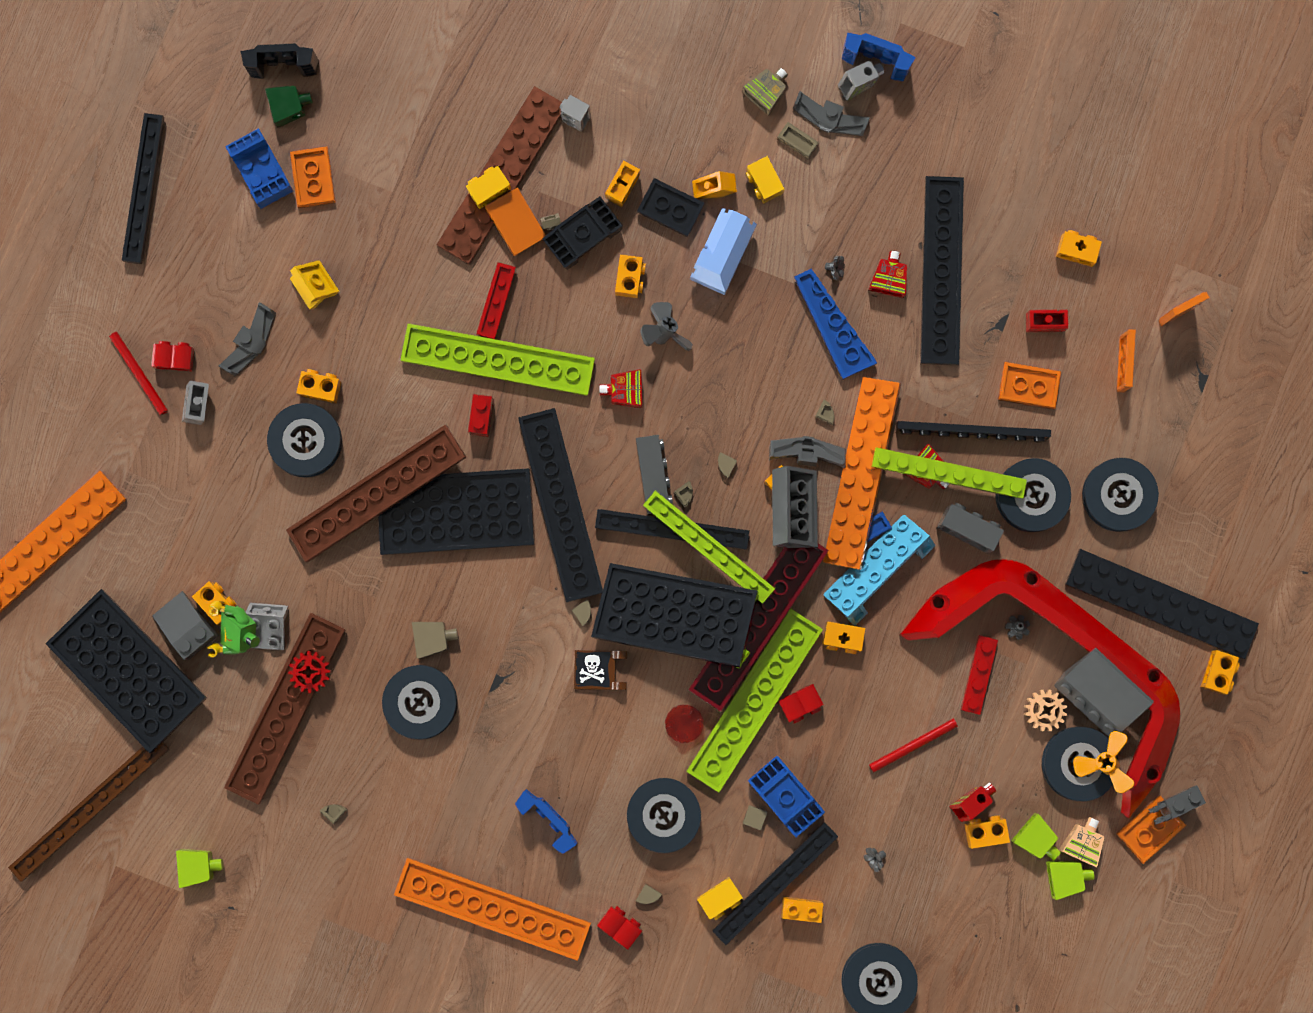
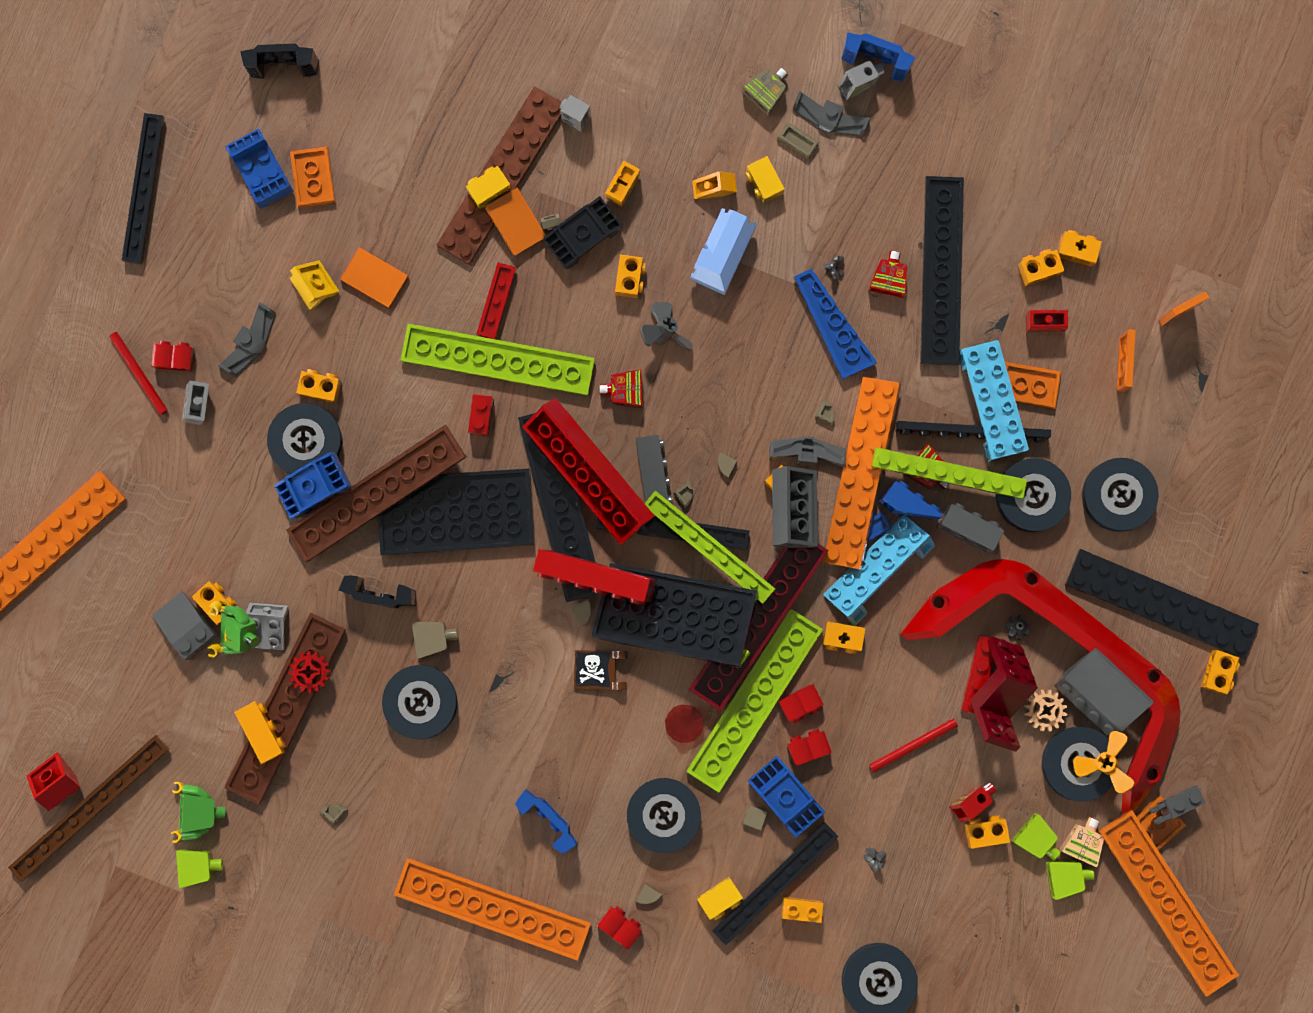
black plate [45,589,207,753] -> none
dark green torso [265,86,313,128] -> none
black plate [637,178,705,238] -> none
none -> red slope [26,752,80,811]
none -> bright green torso [171,782,225,843]
none -> light orange brick [234,701,286,764]
none -> blue plate [274,452,352,520]
none -> black plate [338,575,416,609]
none -> orange tile [340,247,409,309]
none -> red brick [523,398,655,545]
none -> red brick [533,549,657,605]
none -> red brick [787,729,832,766]
none -> blue slope [879,481,943,521]
none -> medium azure bracket [959,340,1029,462]
none -> dark red bracket [970,636,1038,752]
none -> light orange brick [1018,249,1064,287]
none -> orange plate [1098,810,1239,997]

